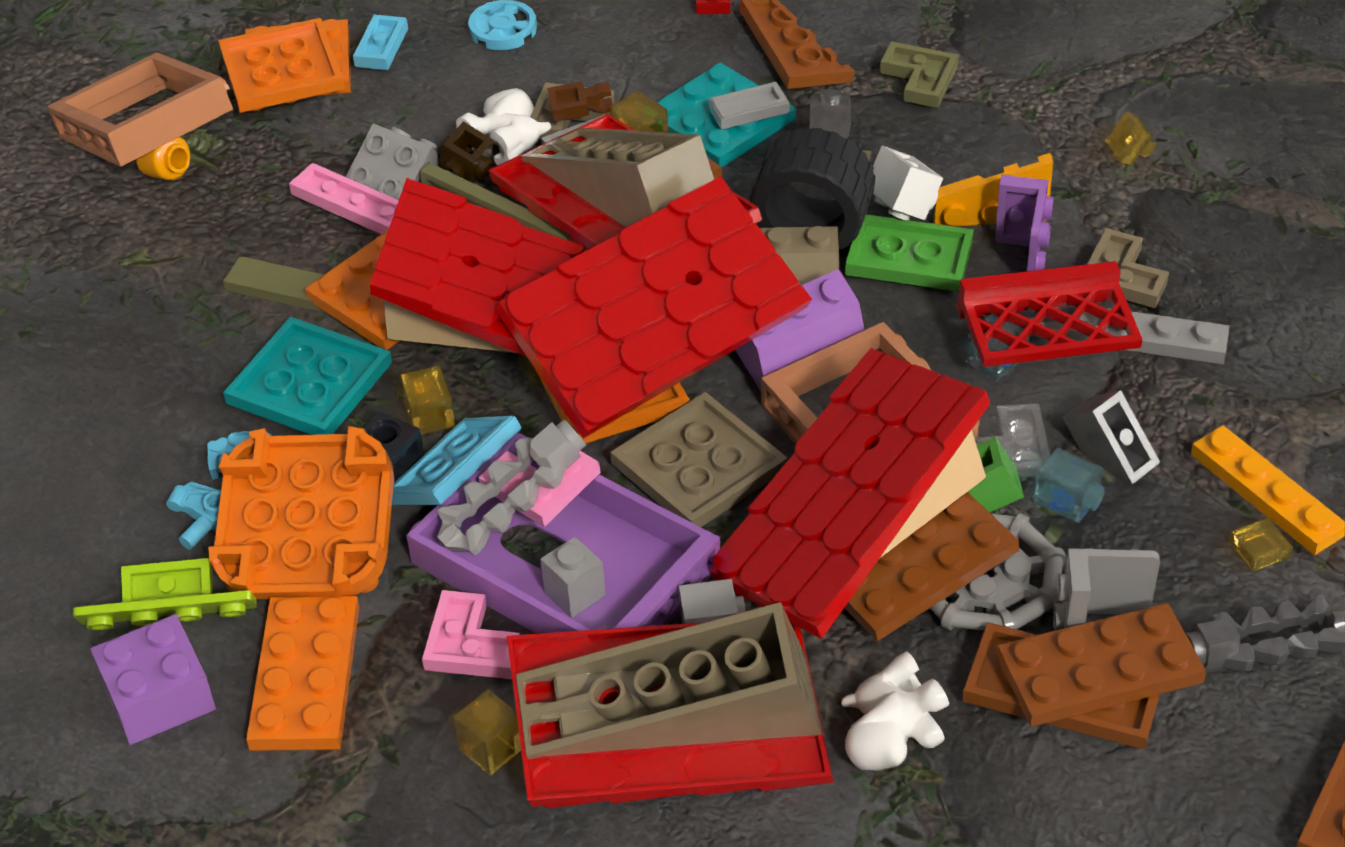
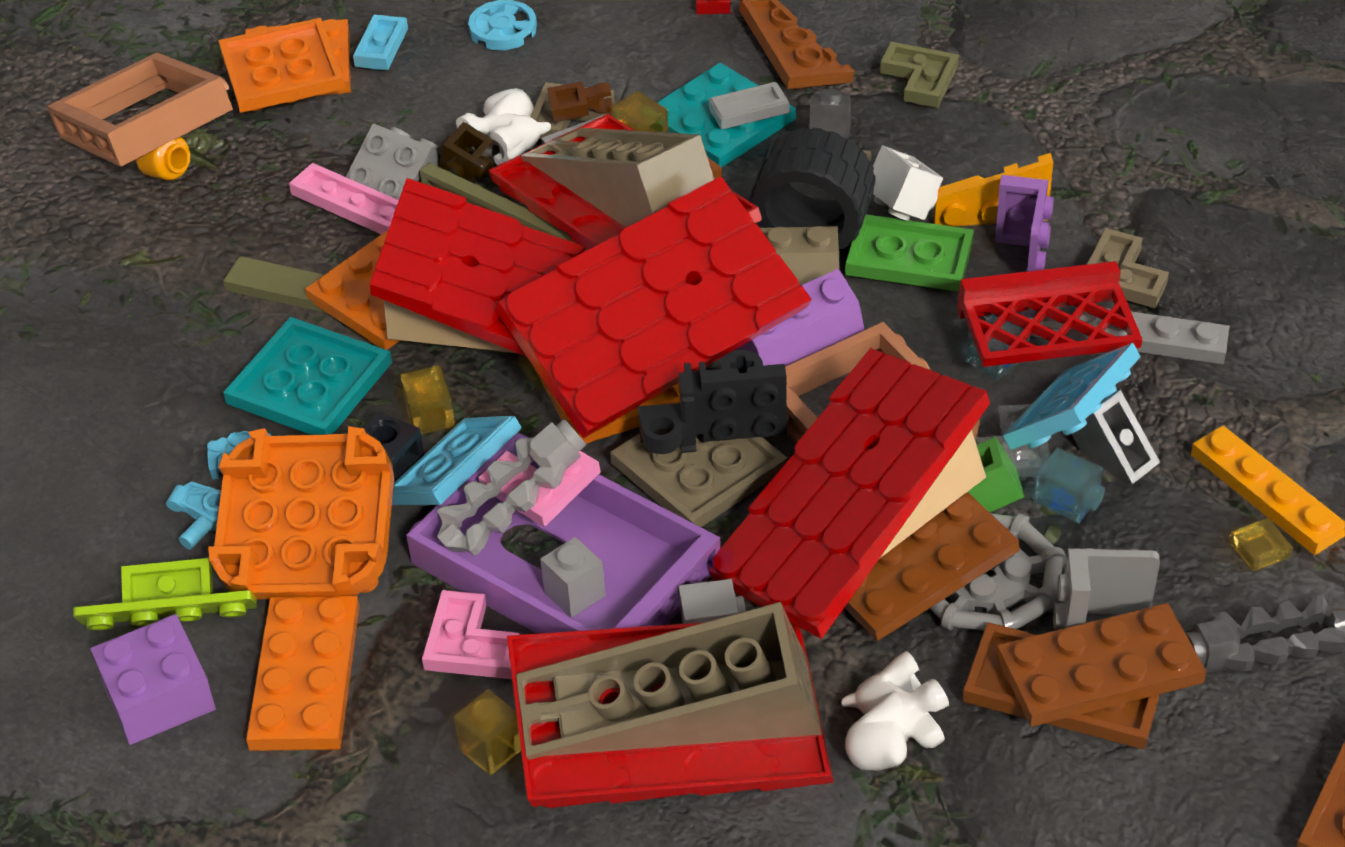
clear yellow tile [1105,112,1157,165] -> none
none -> black plate [638,350,787,454]
none -> medium azure plate [1003,343,1140,450]

